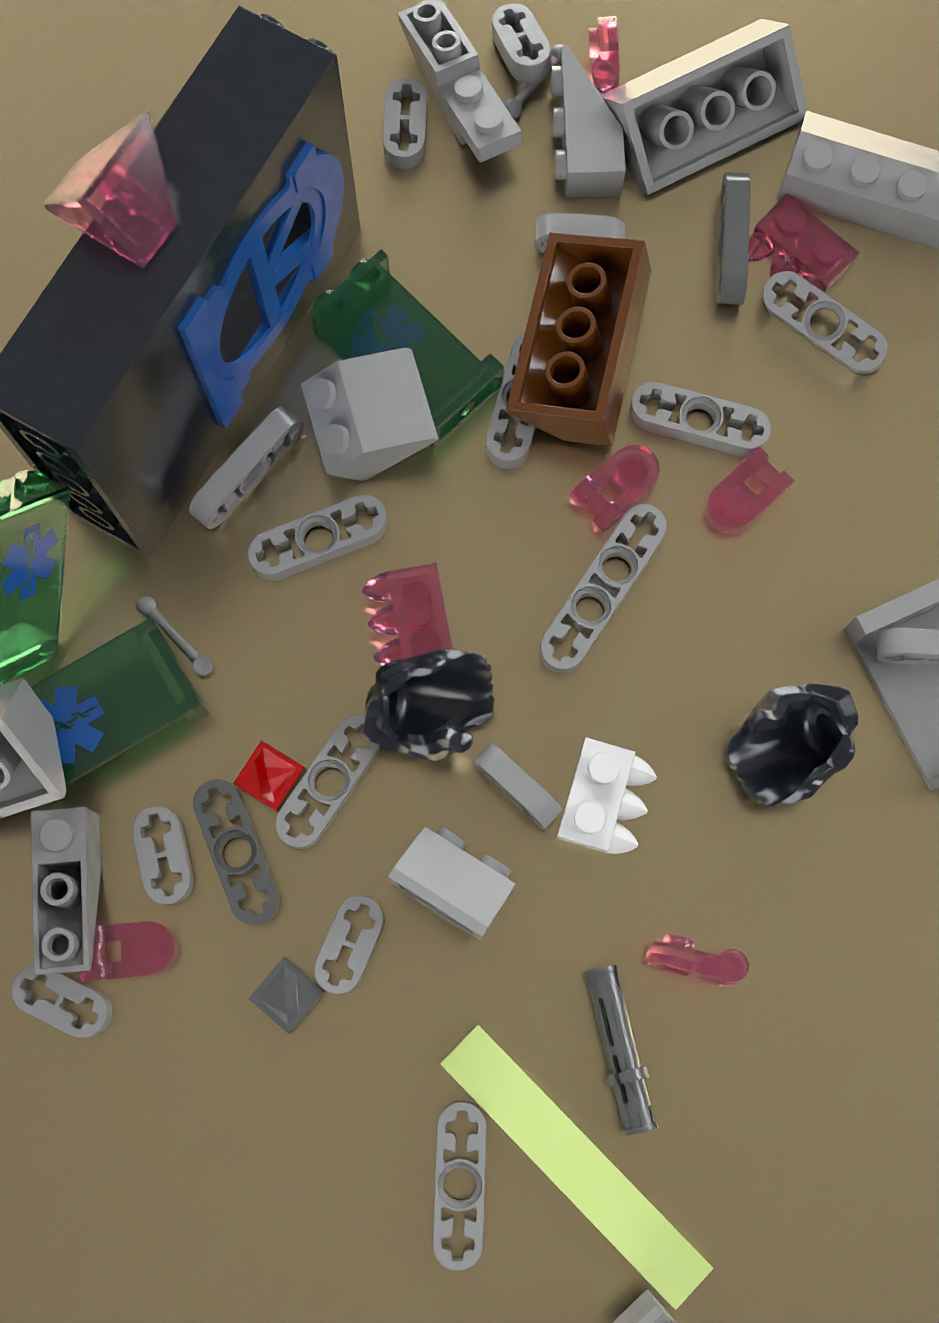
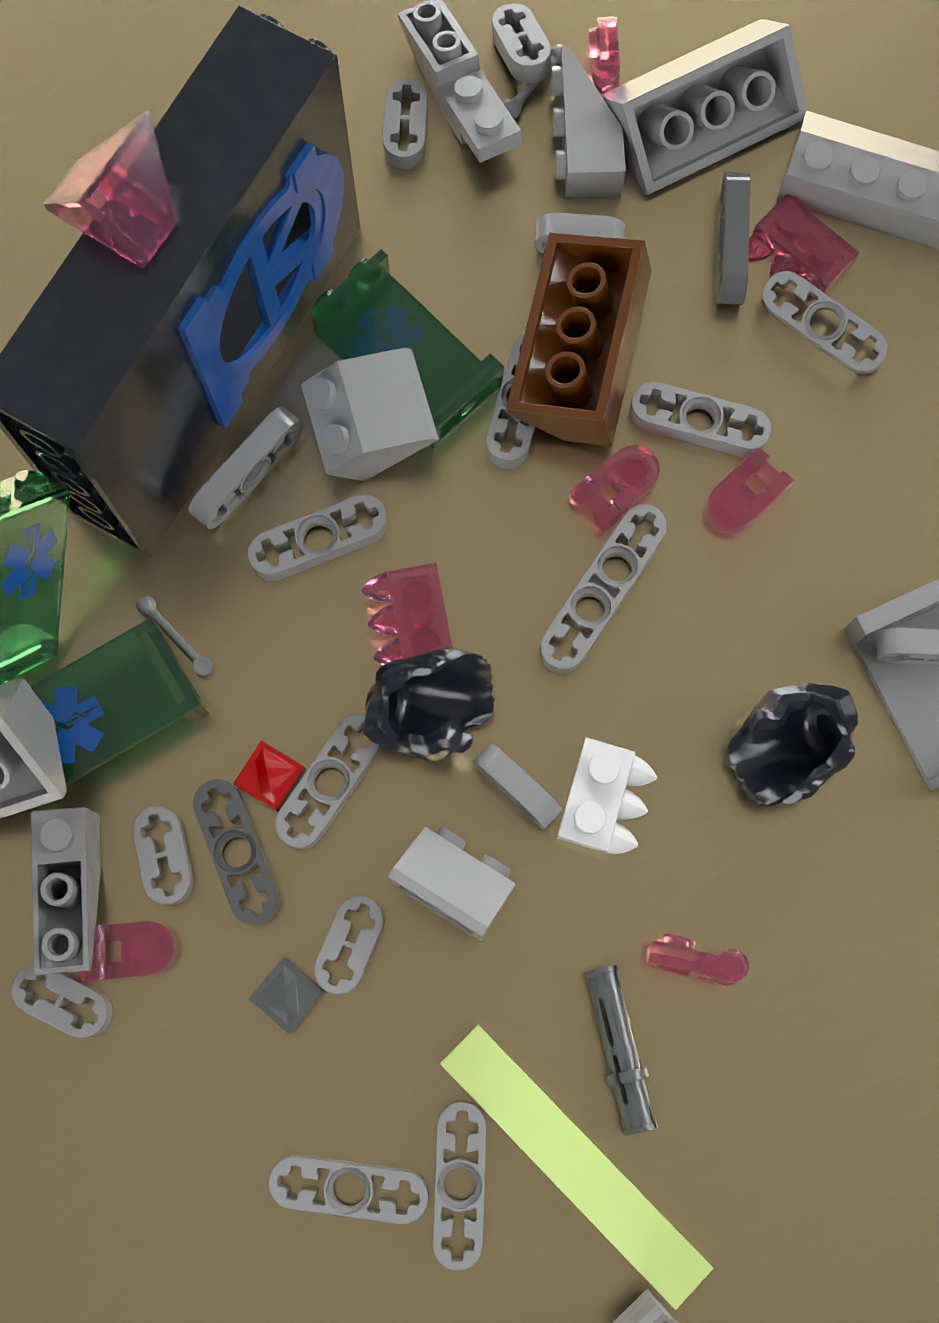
none -> light grey beam [269,1154,429,1224]

